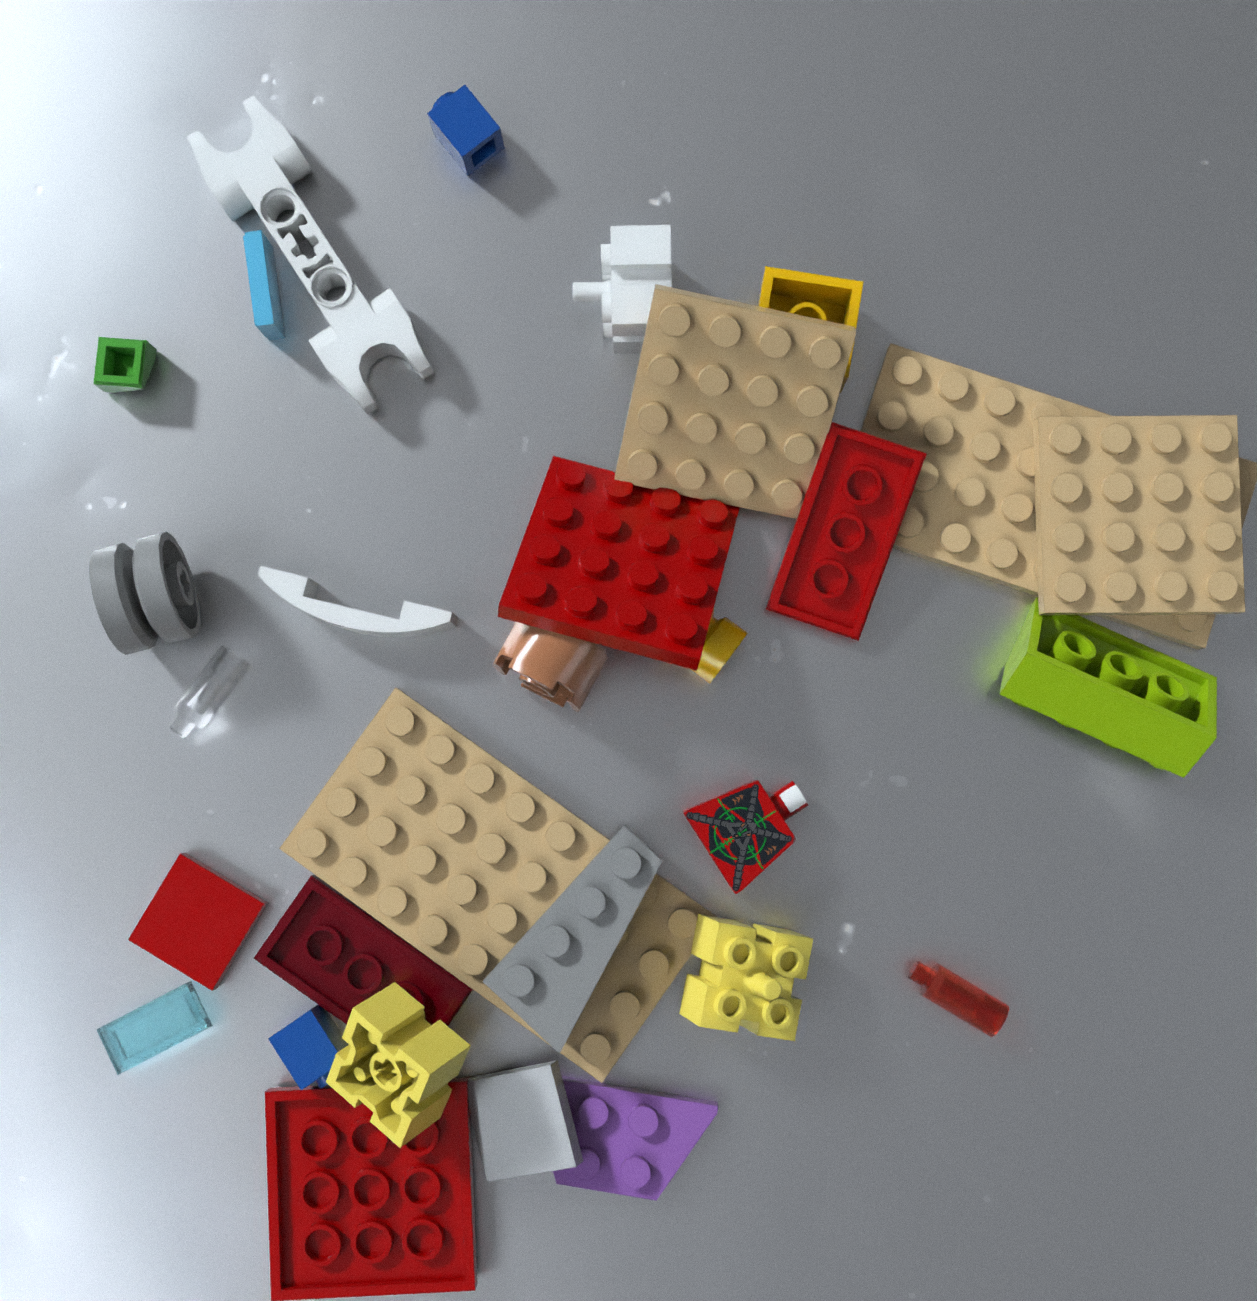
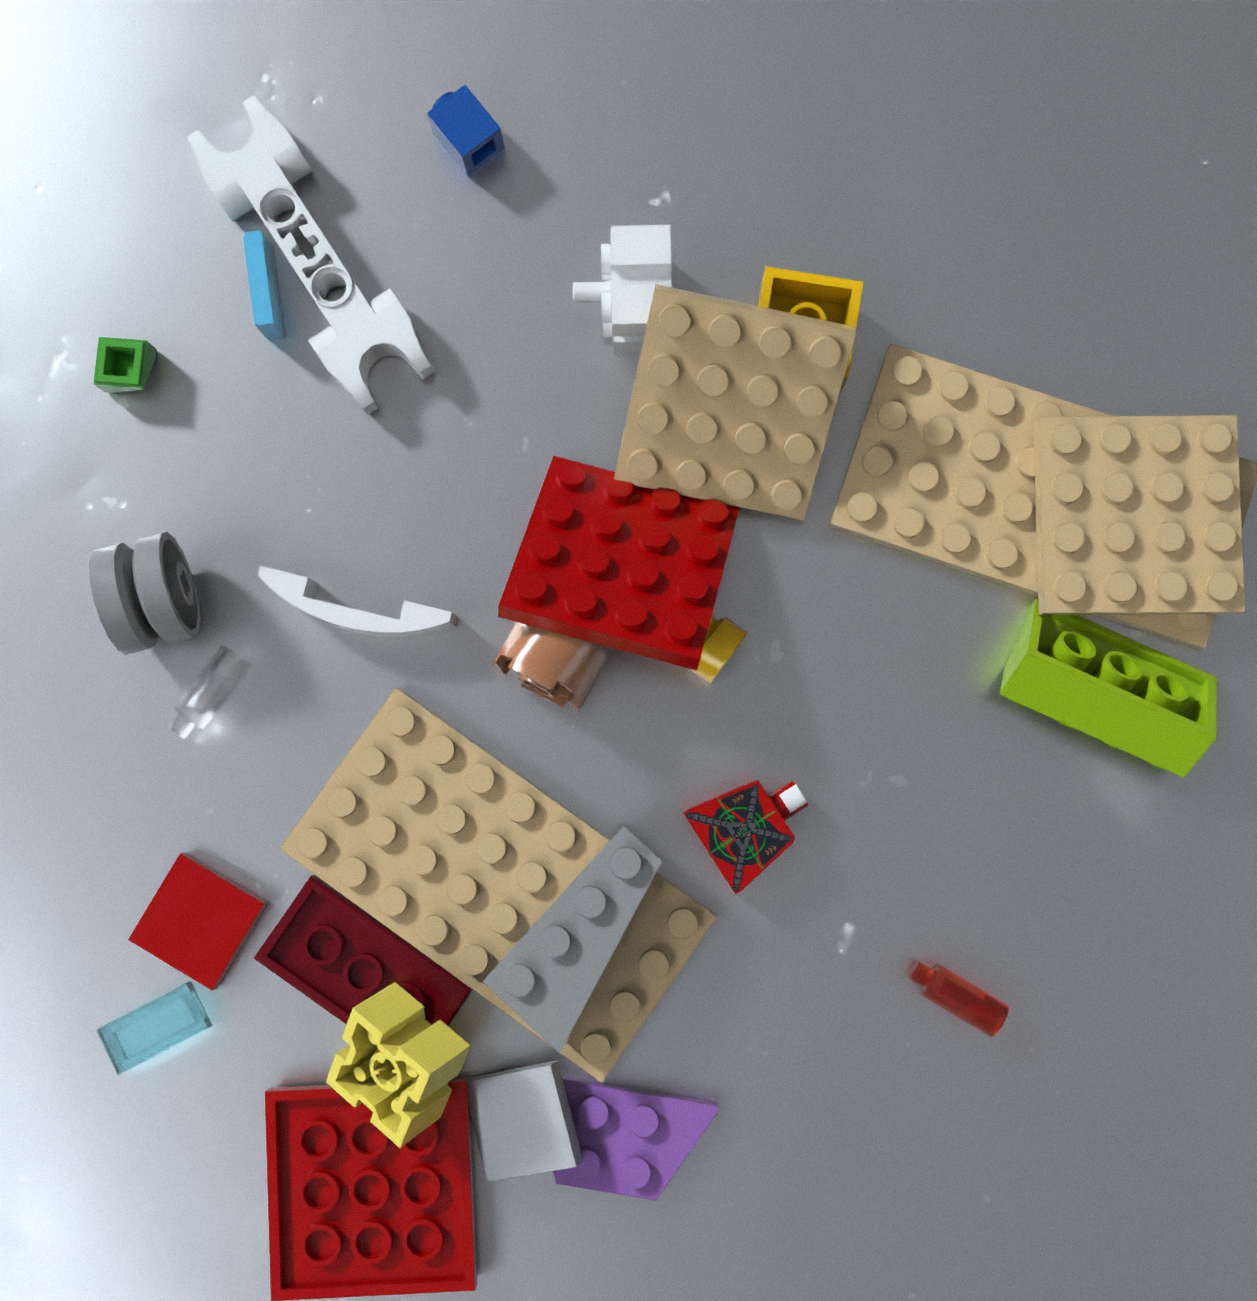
blue brick [268,1005,349,1090] -> none
light yellow brick [679,914,813,1041] -> none
red tile [766,422,927,641] -> none

